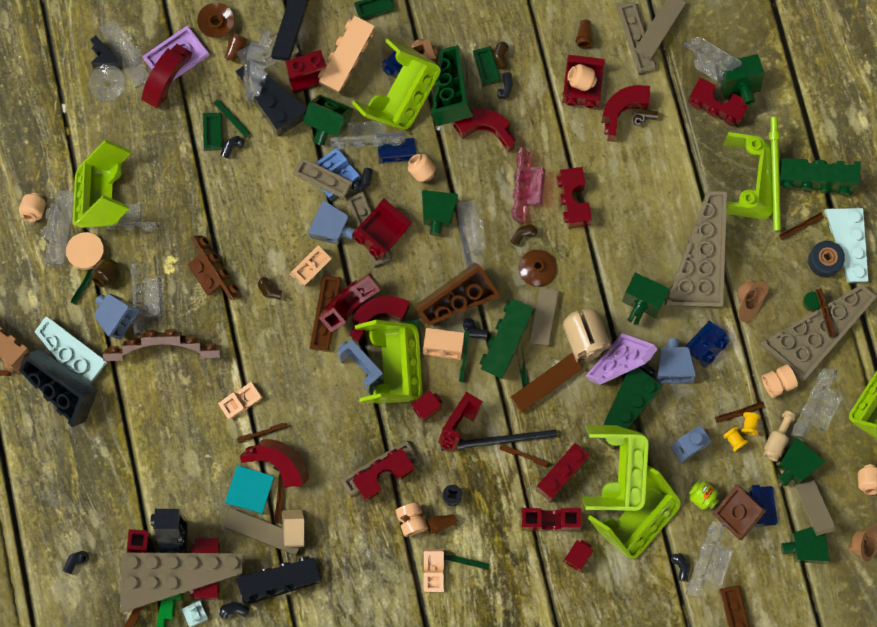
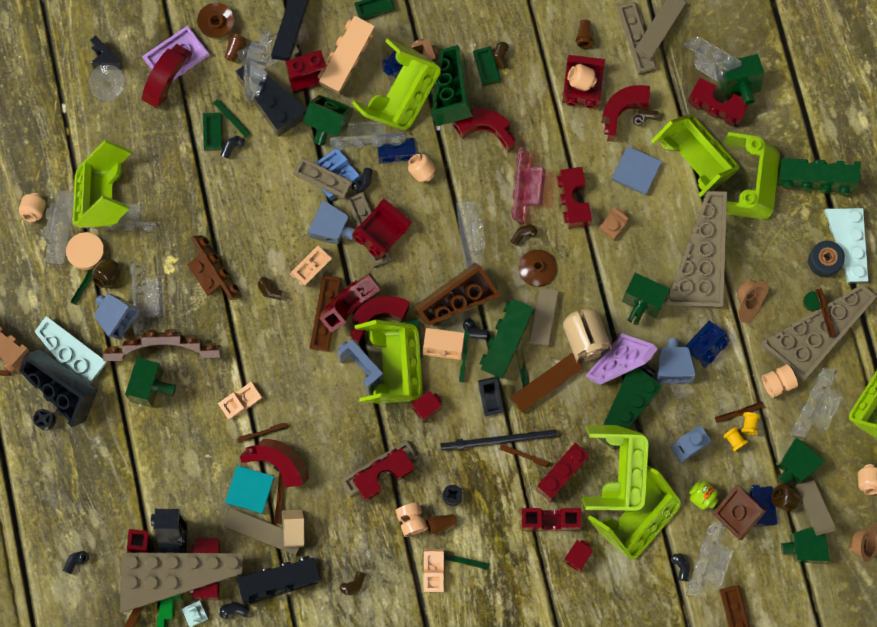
clear bracket [99,19,149,88] -> none
dark green torso [422,190,458,236] -> none
dark red panel [438,392,483,452] -> none
black arm [497,72,513,100] -> none
tan piece [763,411,796,462] -> none
lime bar [769,117,781,231] -> none
reddish brown piece [779,212,824,240] -> none
none -> black wheel [33,409,56,431]
none -> dark green brick [125,357,176,408]
none -> dark brown arm [340,571,366,595]
none -> black slope [478,376,504,416]
none -> medium nougat bracket [599,207,629,241]
none -> sand blue tile [612,146,662,196]
none -> lime windscreen [651,114,739,197]
none -> dark brown head [771,483,800,512]

